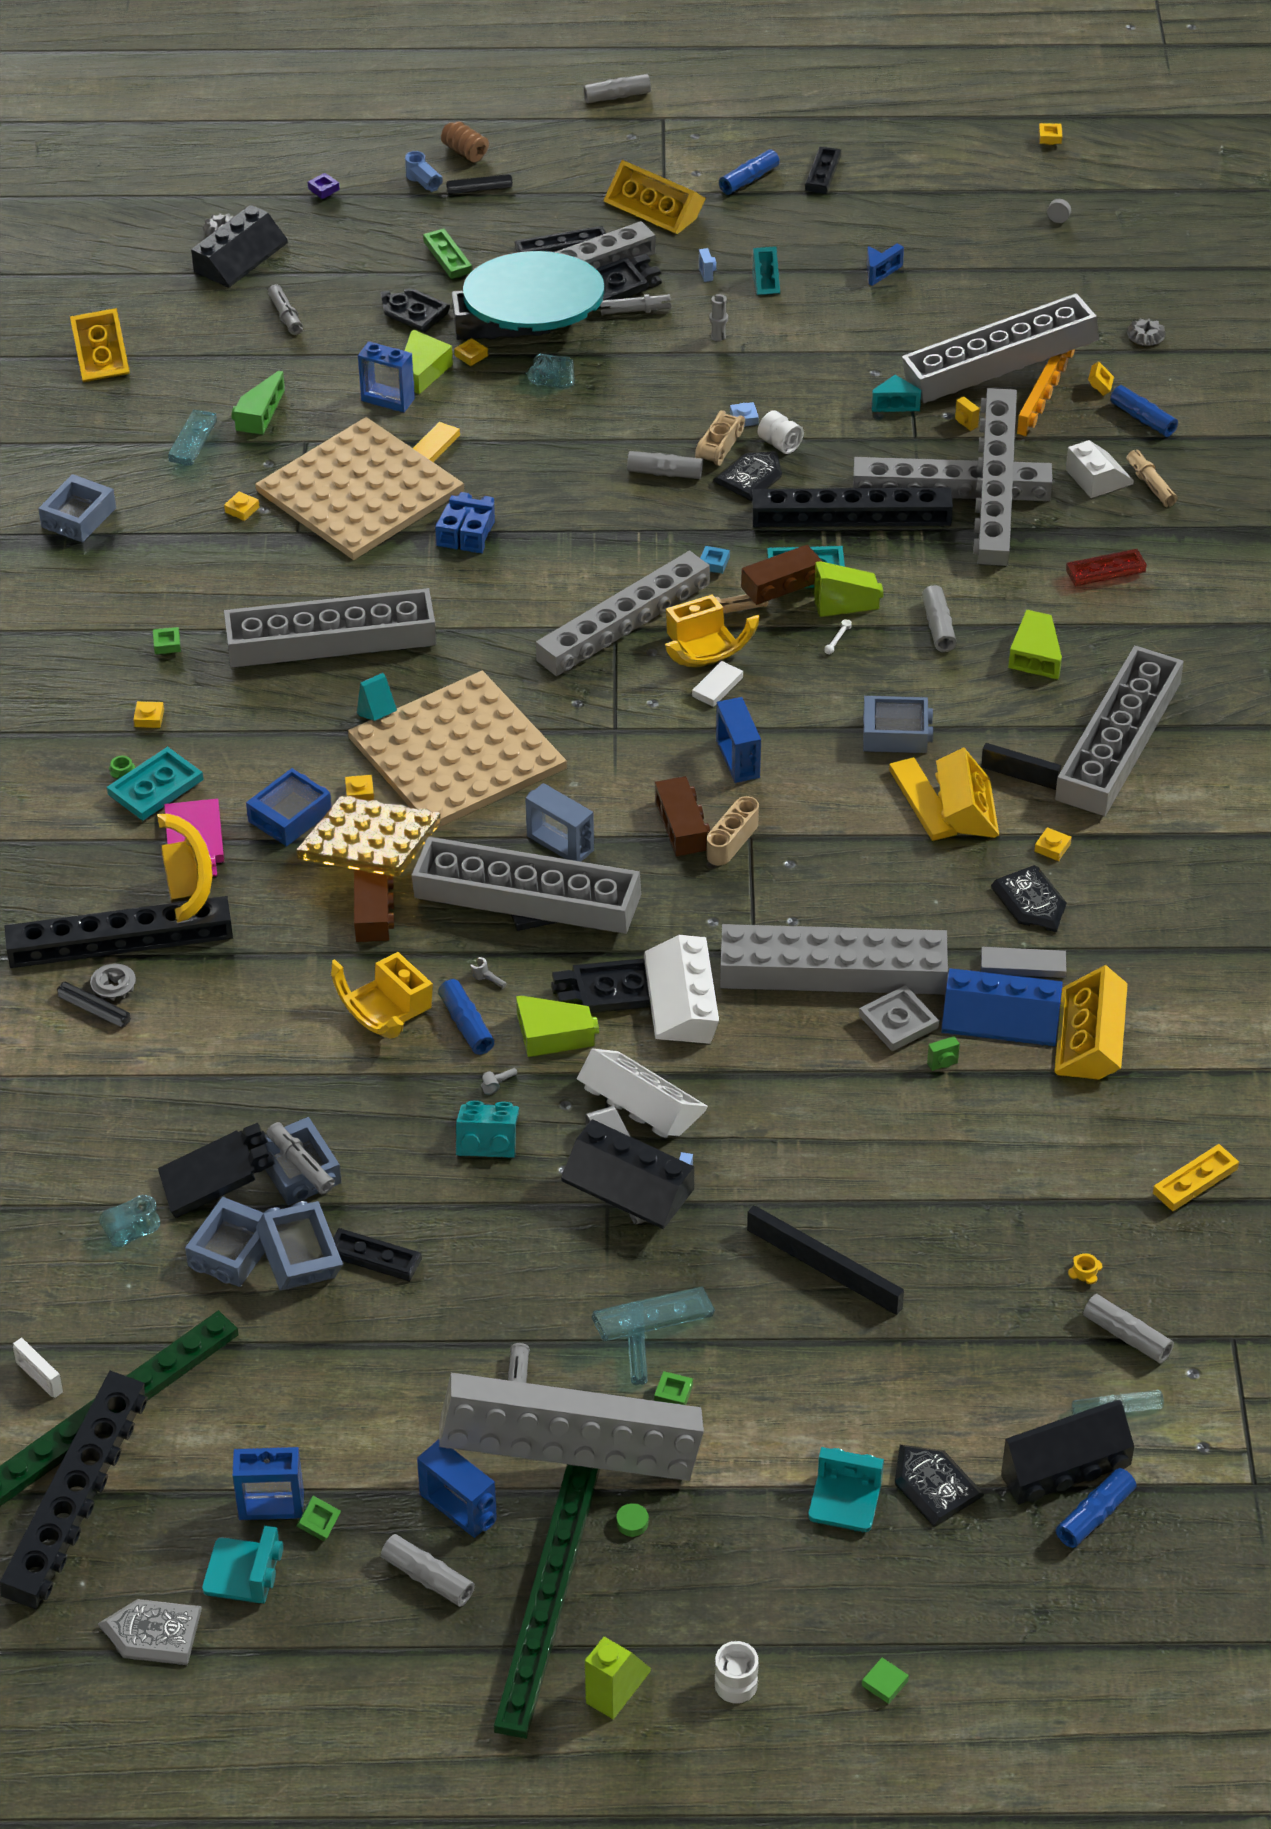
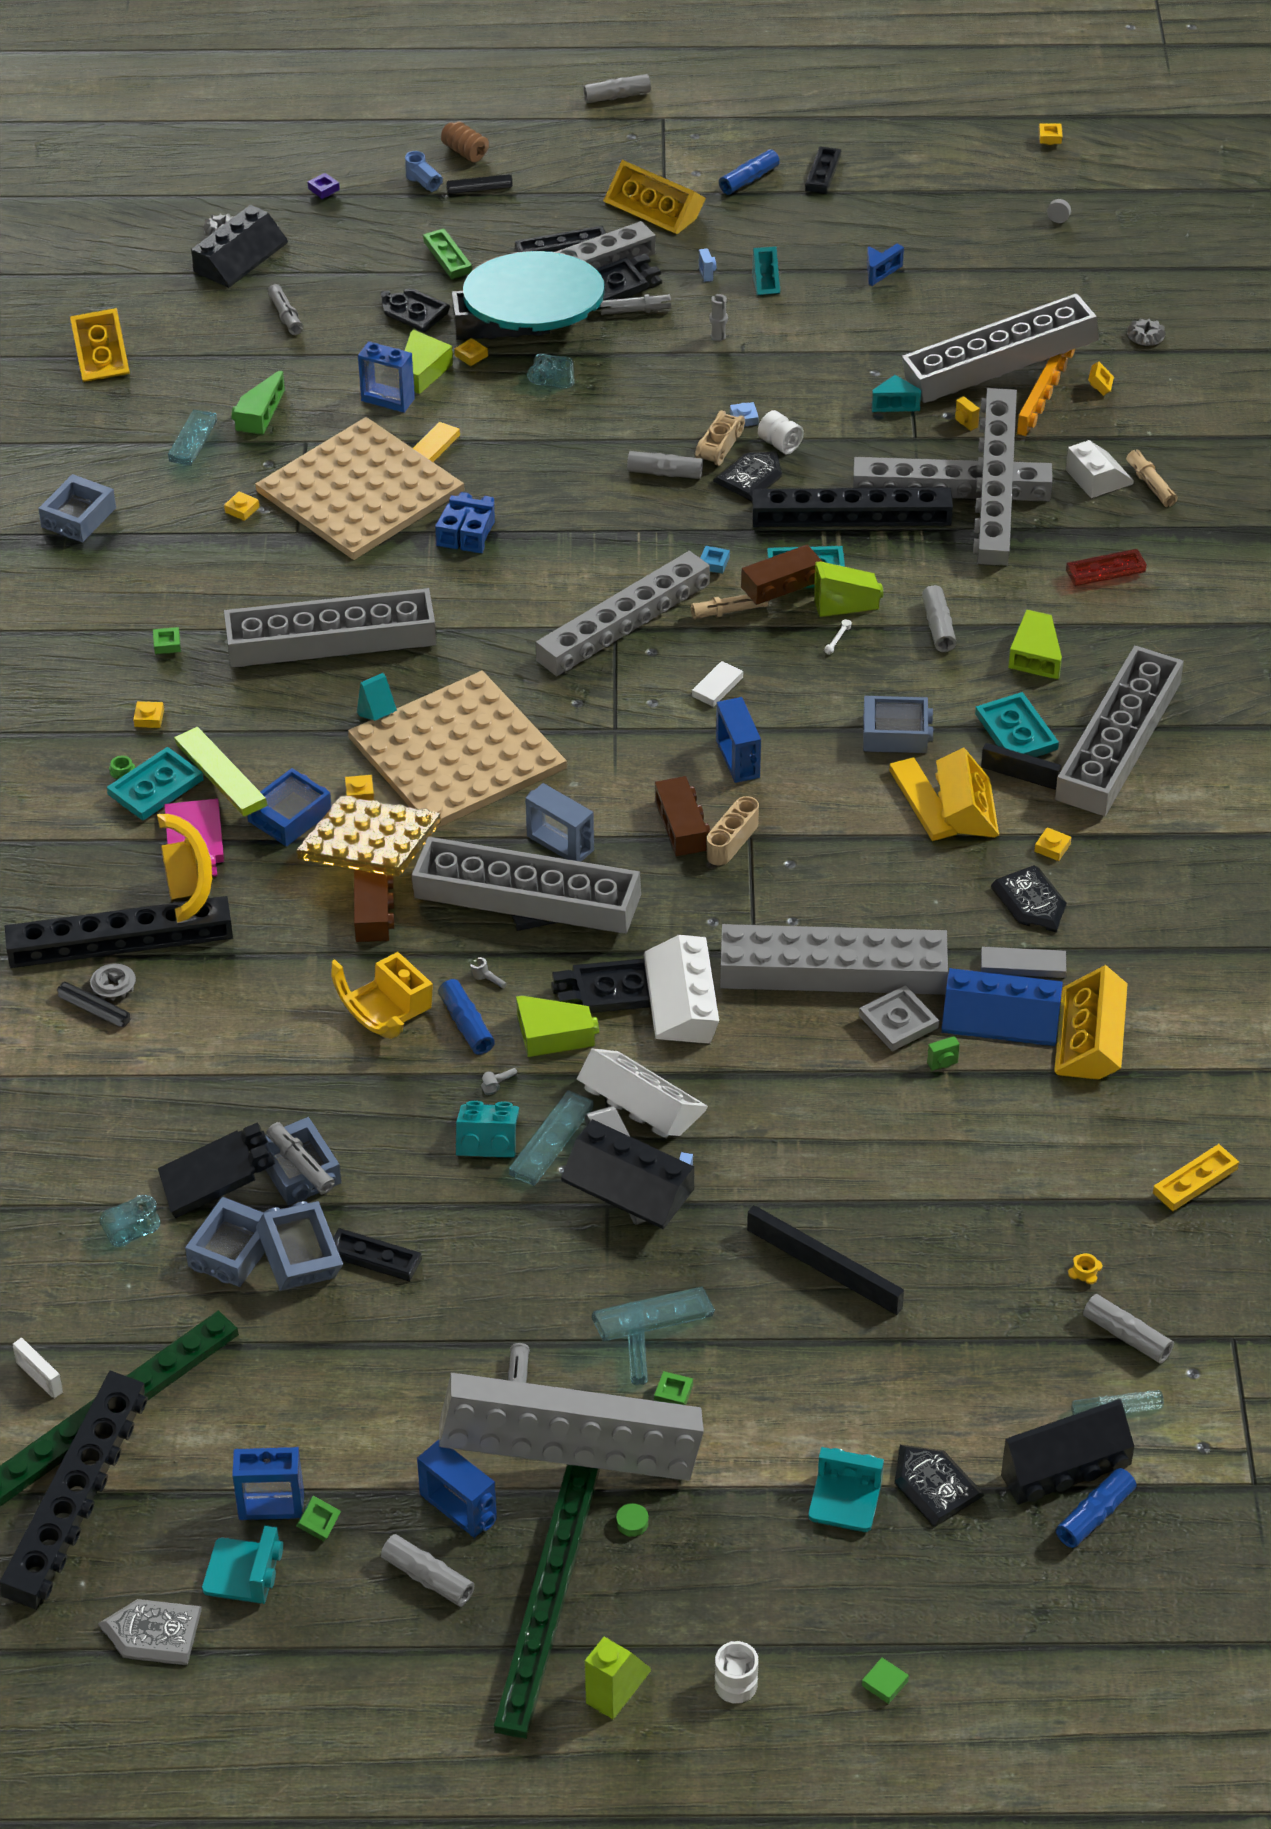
yellow piece [665,594,759,667] -> none
blue axle [1110,385,1178,437] -> none
none -> tile [174,727,268,816]
none -> clear light blue tile [509,1090,593,1186]
none -> teal plate [975,692,1059,757]

